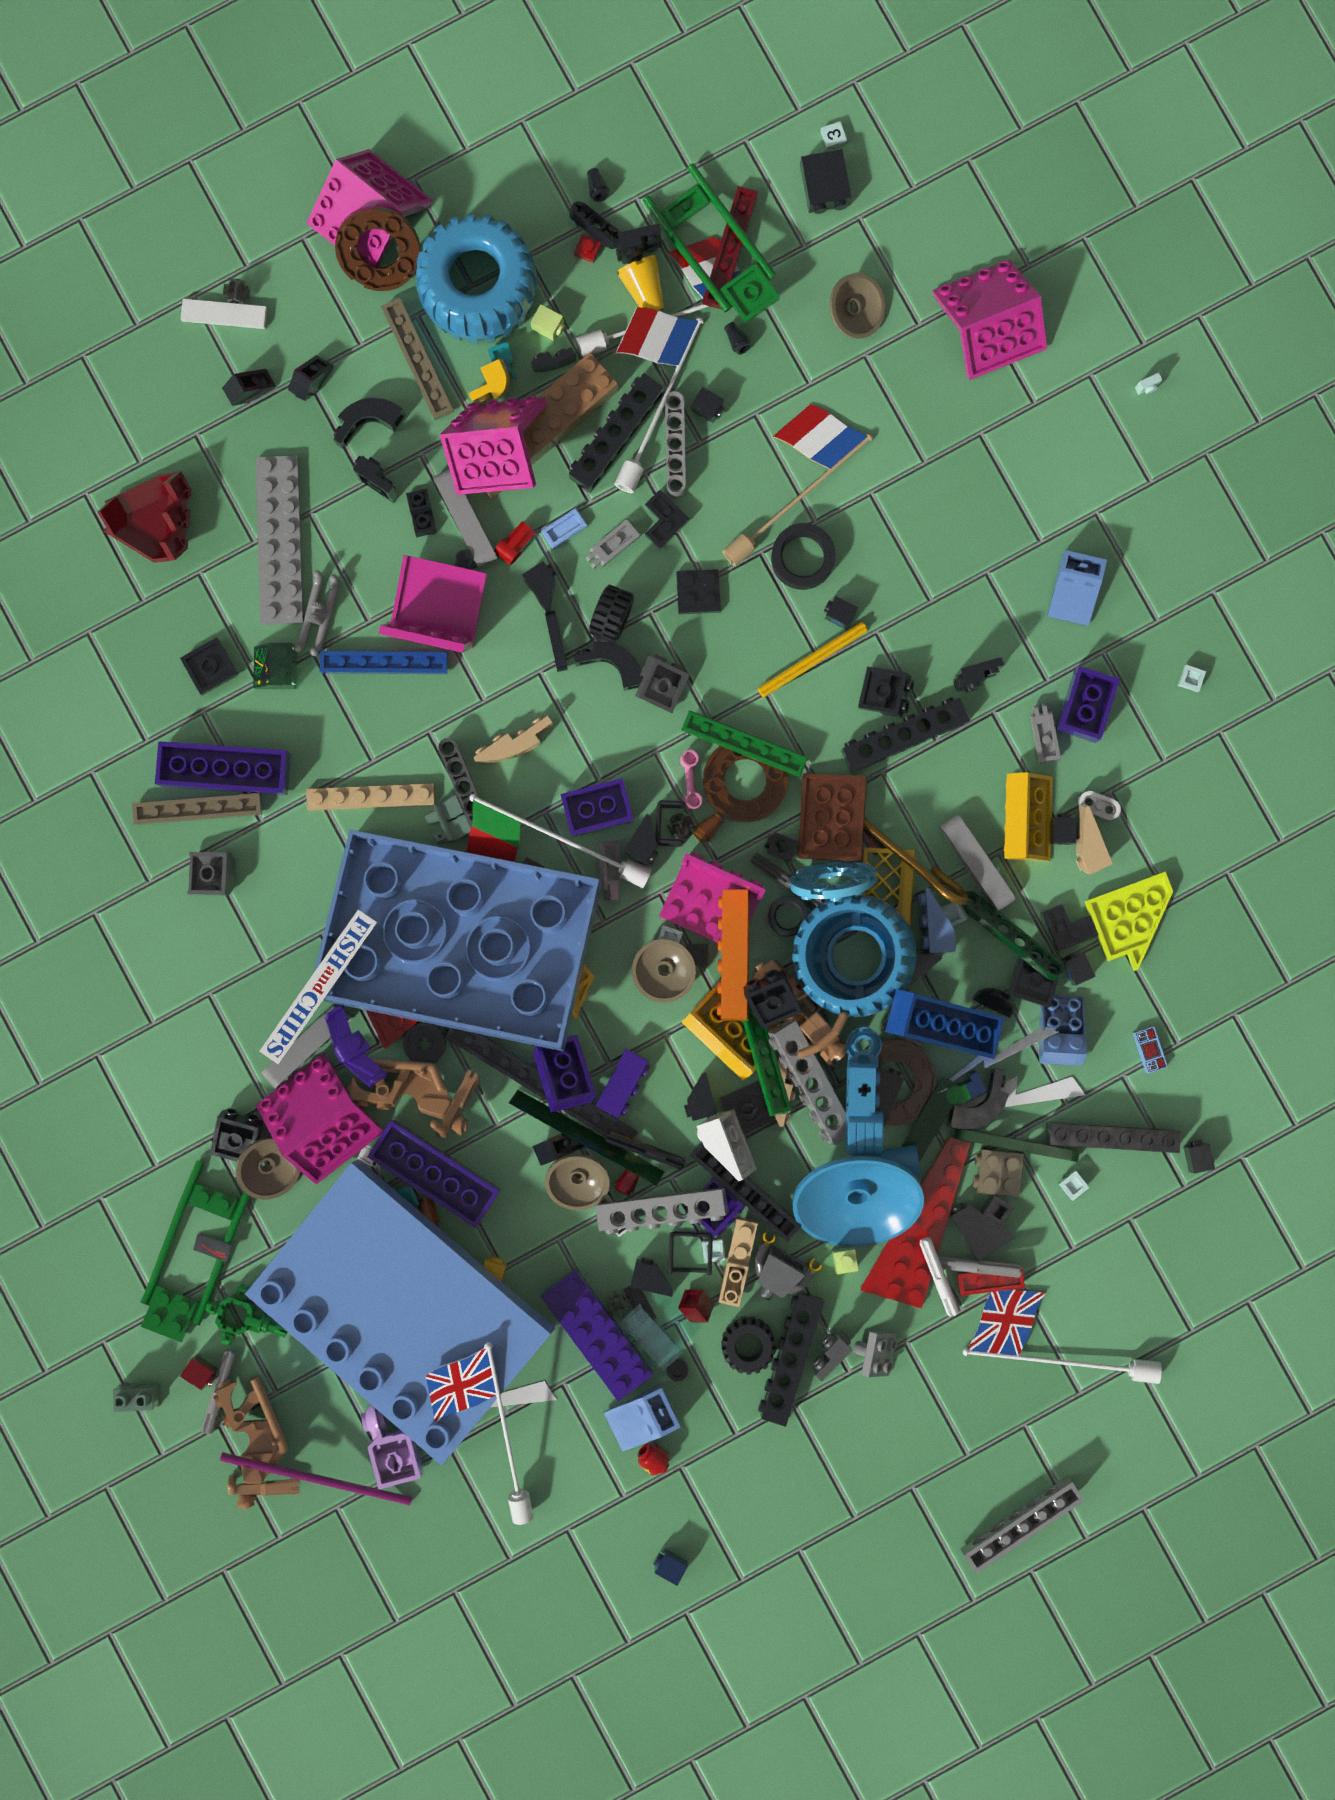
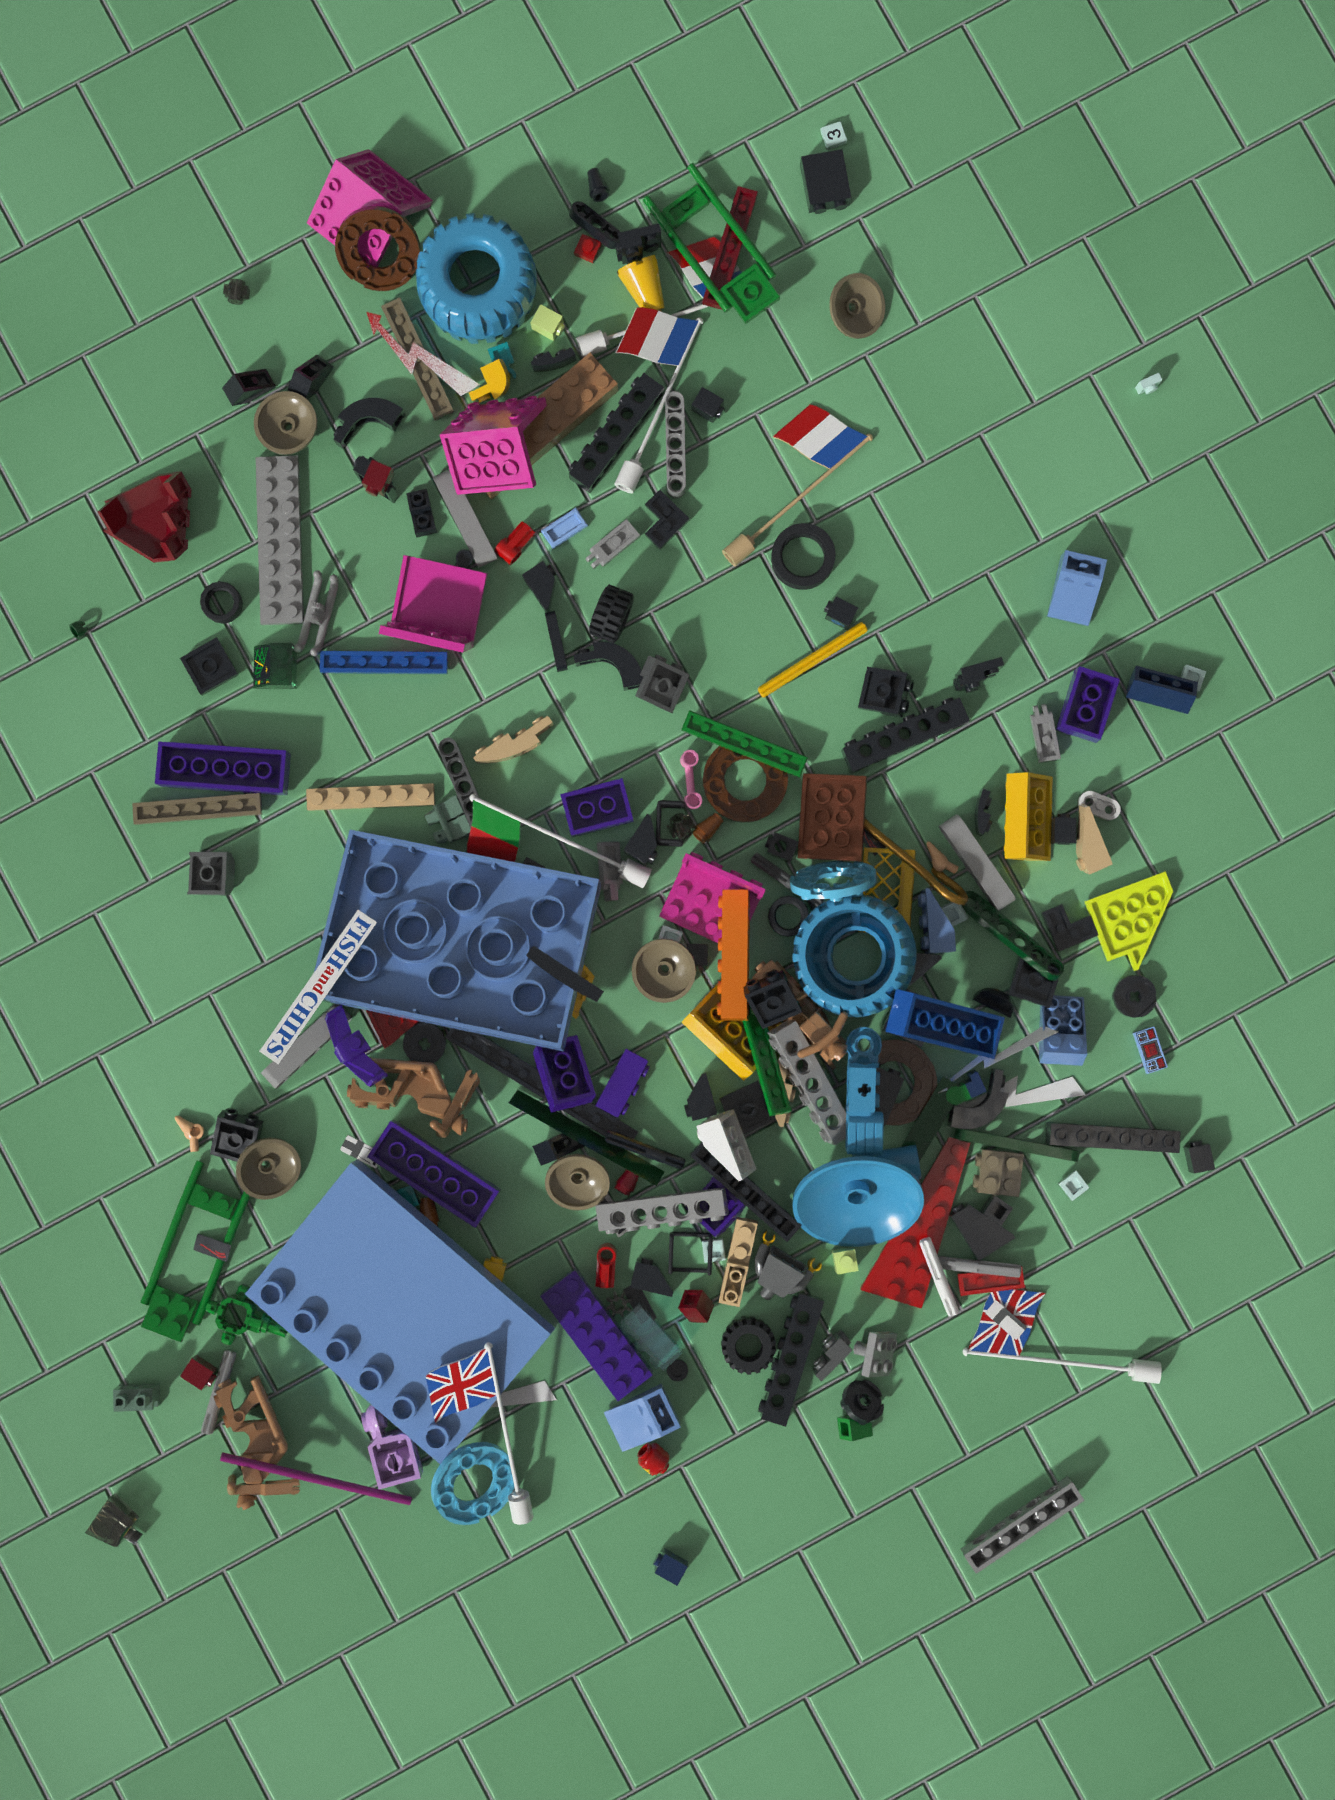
white tile [181,299,267,329] -> none
dark pink bracket [256,1053,383,1184] -> none
black plate [676,569,721,615] -> none
black cone [724,322,752,355] -> none
dark pink bracket [932,259,1047,380] -> none
black brick [1062,951,1096,986] -> none
none -> dark green hinge [69,621,88,639]
none -> clear smoke torso [85,1493,143,1547]
none -> light nougat animal [175,1115,204,1152]
none -> black tyre [200,581,243,624]
none -> dark tan dish [254,391,317,455]
none -> dark red brick [362,460,395,497]
none -> sticker [366,312,480,396]
none -> medium azure plate [431,1442,514,1525]
none -> black sticker [526,946,604,1002]
none -> red piece [595,1243,617,1288]
none -> green brick [837,1415,873,1441]
none -> black plate [840,1380,884,1425]
none -> light nougat animal [926,841,958,874]
none -> black slope [975,789,992,836]
none -> white sticker [985,1301,1027,1340]
none -> black plate [1112,975,1156,1018]
none -> dark blue brick [1126,666,1198,714]

